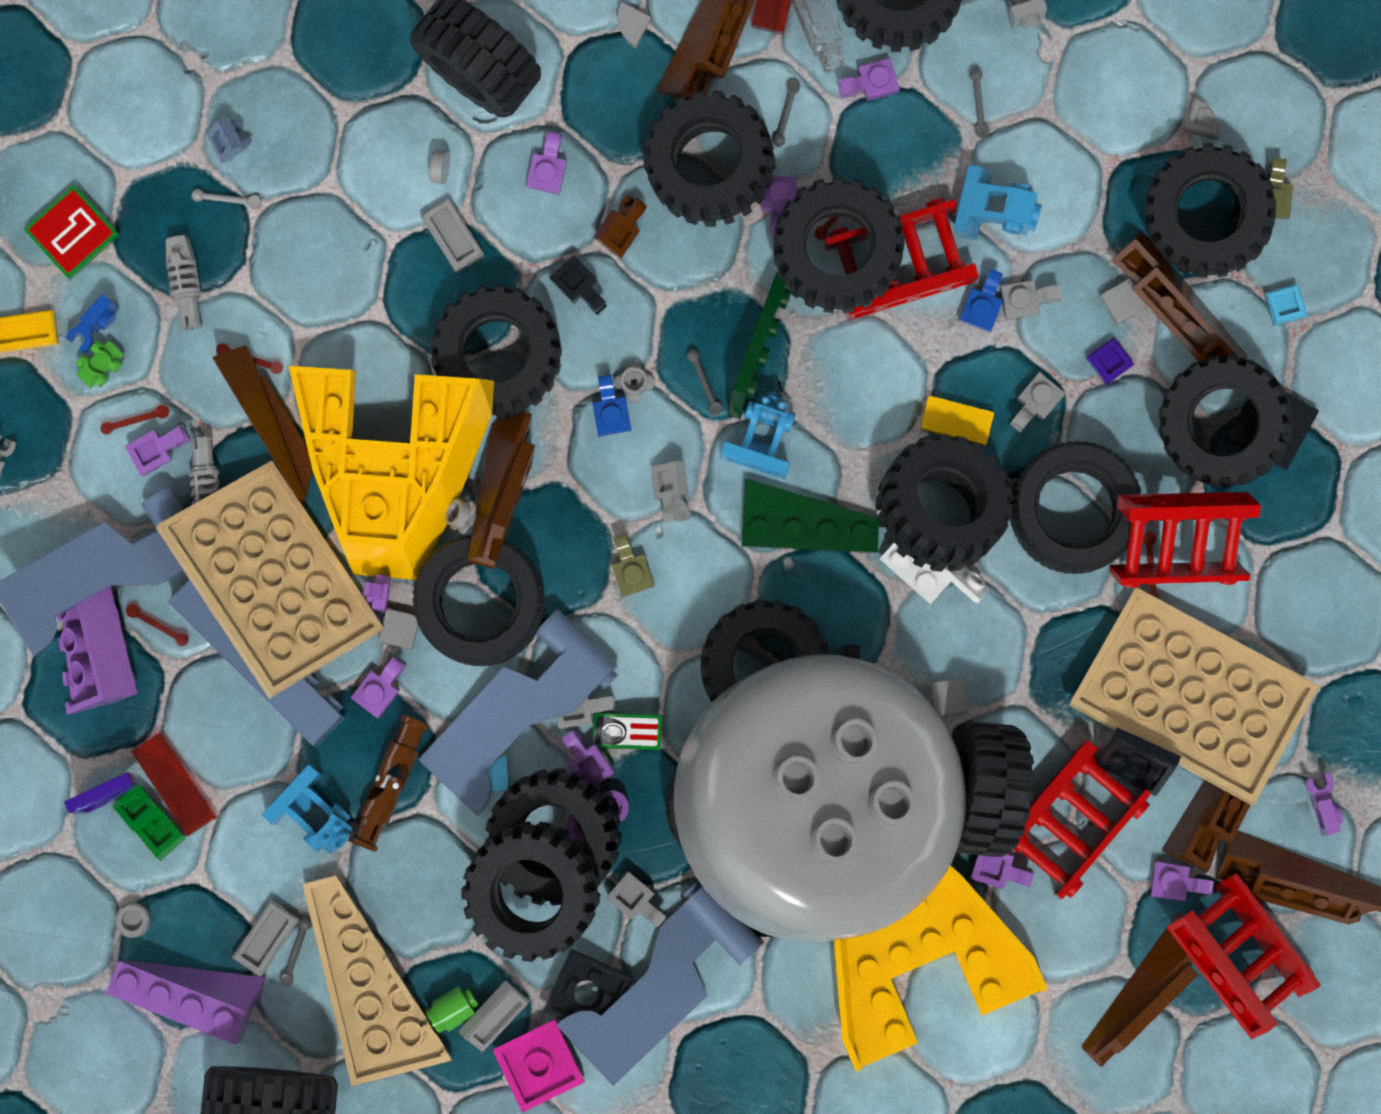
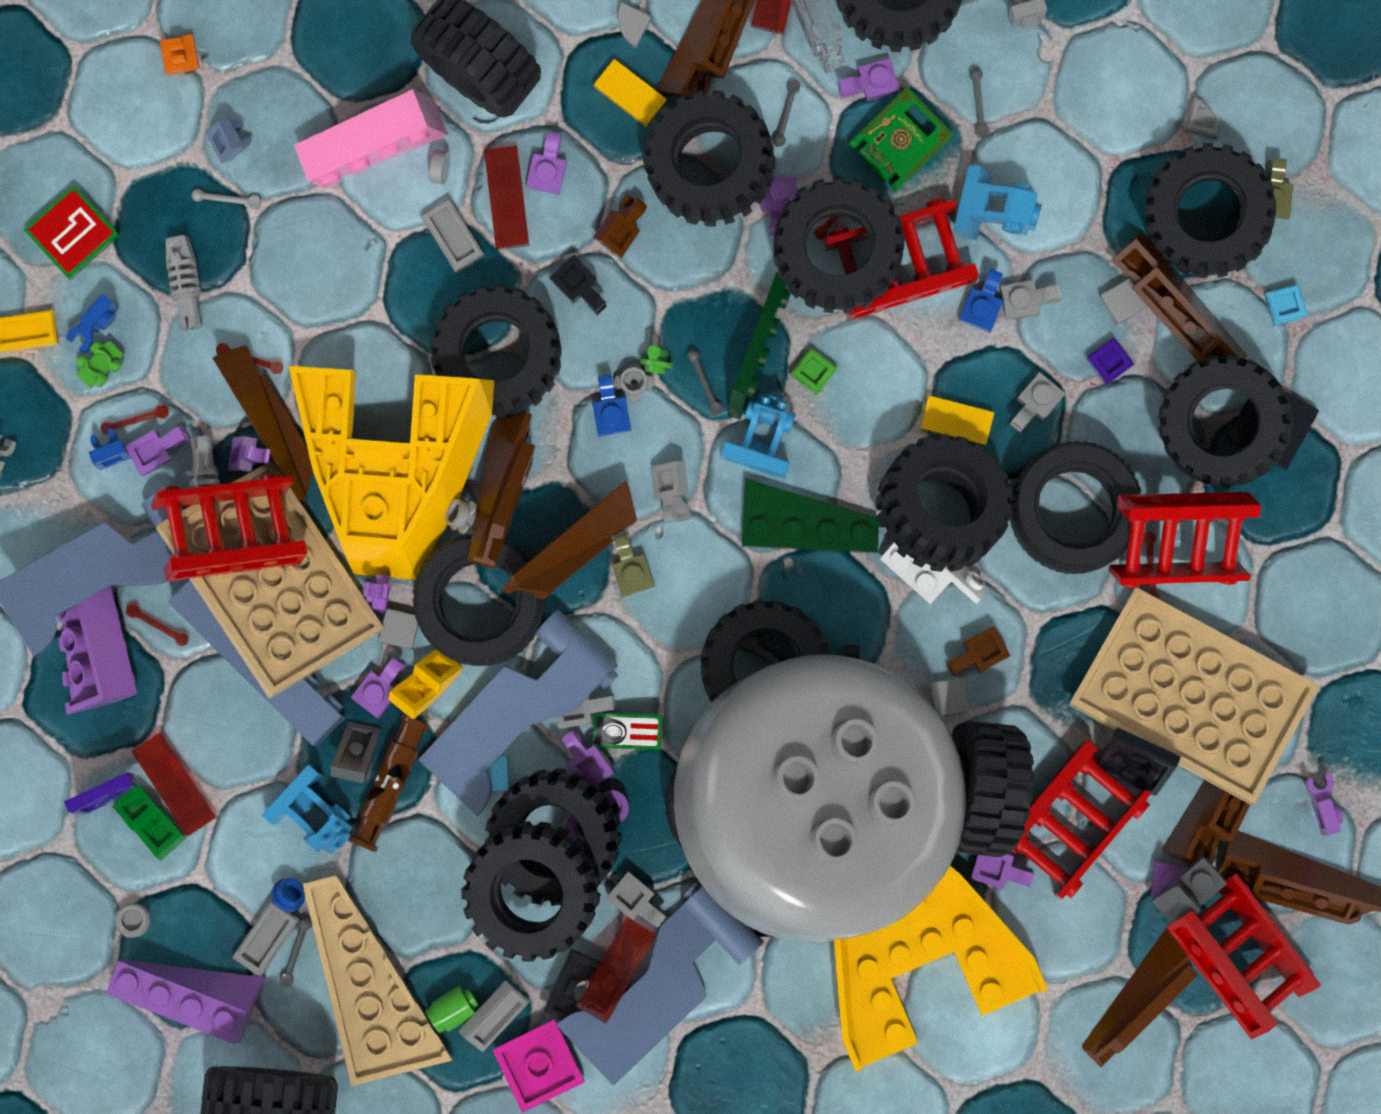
none -> blue tile [89,428,131,470]
none -> red fence [151,474,308,582]
none -> orange tile [159,34,200,76]
none -> medium lavender plate [227,436,271,473]
none -> blue plate [271,878,305,912]
none -> bright pink wedge [294,89,448,188]
none -> dark grey slope [330,721,381,783]
none -> yellow slope [388,649,463,719]
none -> clear red tile [484,145,530,250]
none -> reddish brown wedge [502,481,637,599]
none -> clear red tile [576,917,656,1024]
none -> yellow tile [594,59,667,128]
none -> bright green plate [640,345,674,374]
none -> bright green tile [790,348,837,396]
none -> green container [849,87,954,192]
none -> reddish brown plate [946,626,1011,676]
none -> dark grey slope [1151,855,1227,922]

